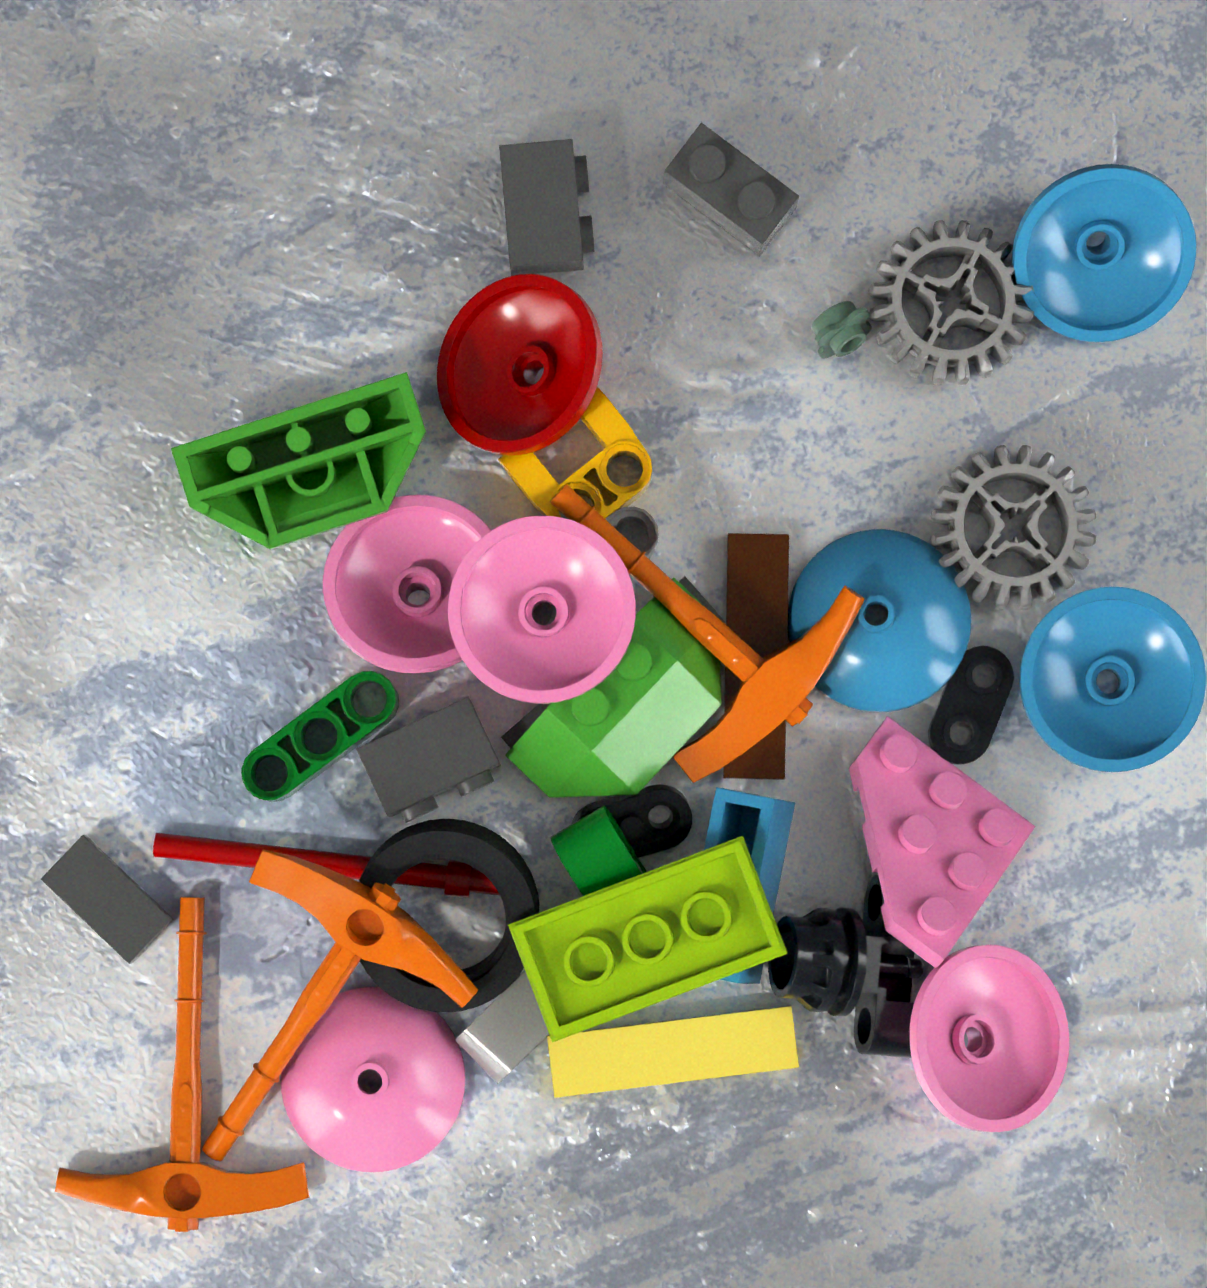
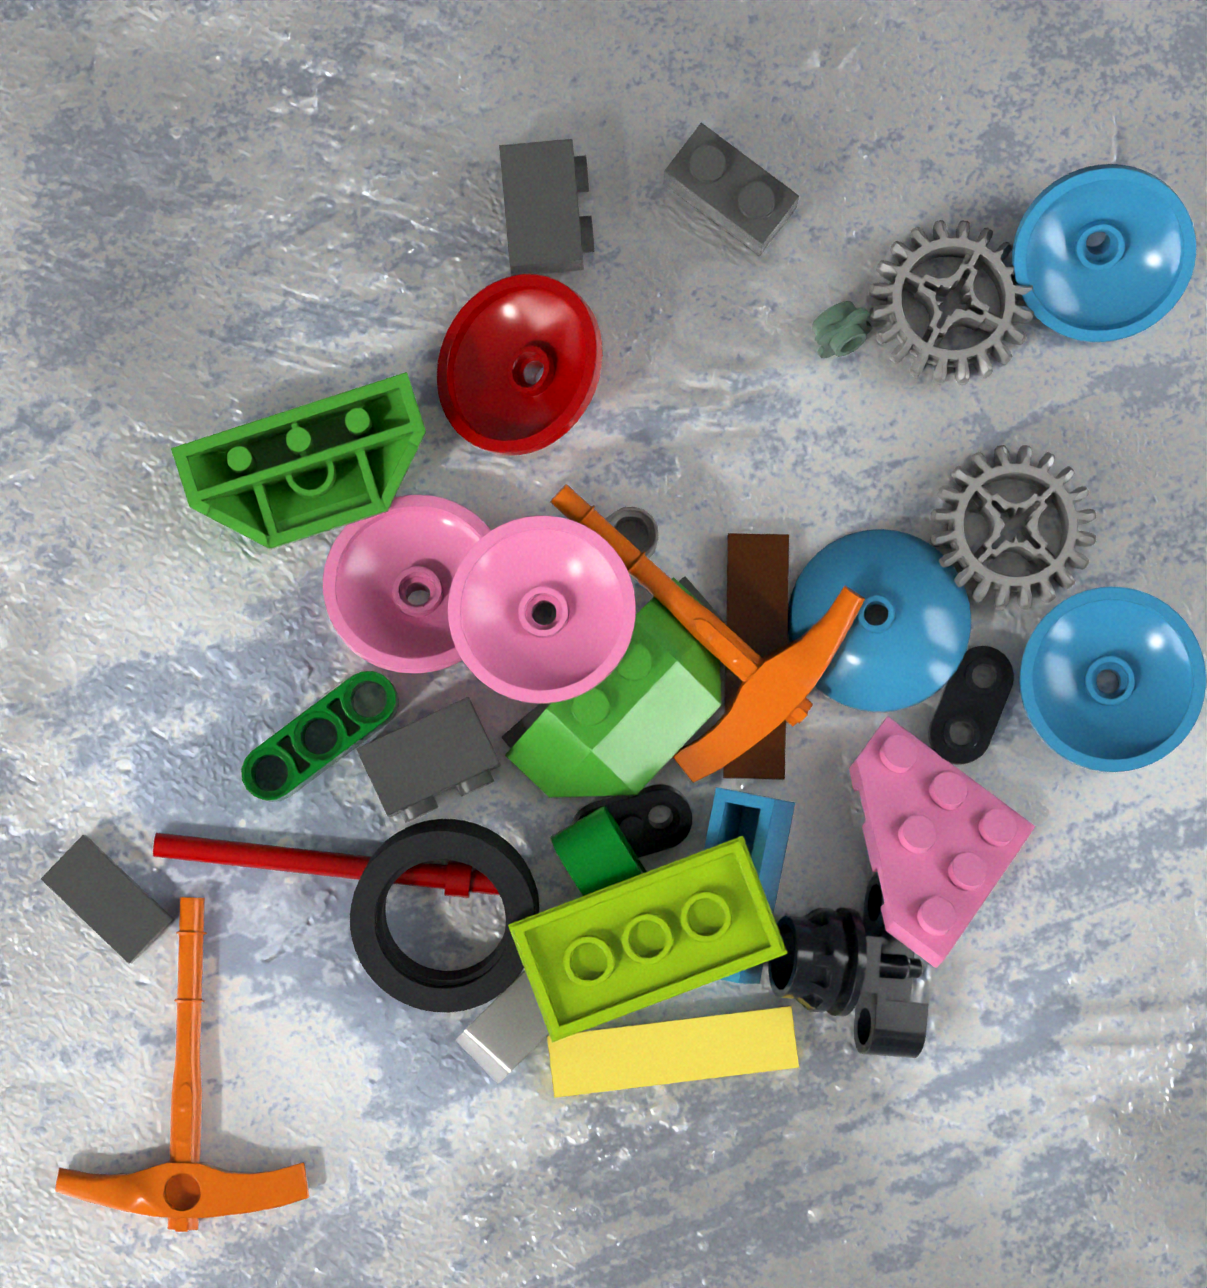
orange piece [202,850,479,1161] -> none
bright pink dish [281,987,465,1172] -> none
yellow piece [498,387,652,519] -> none
bright pink dish [910,945,1069,1132] -> none

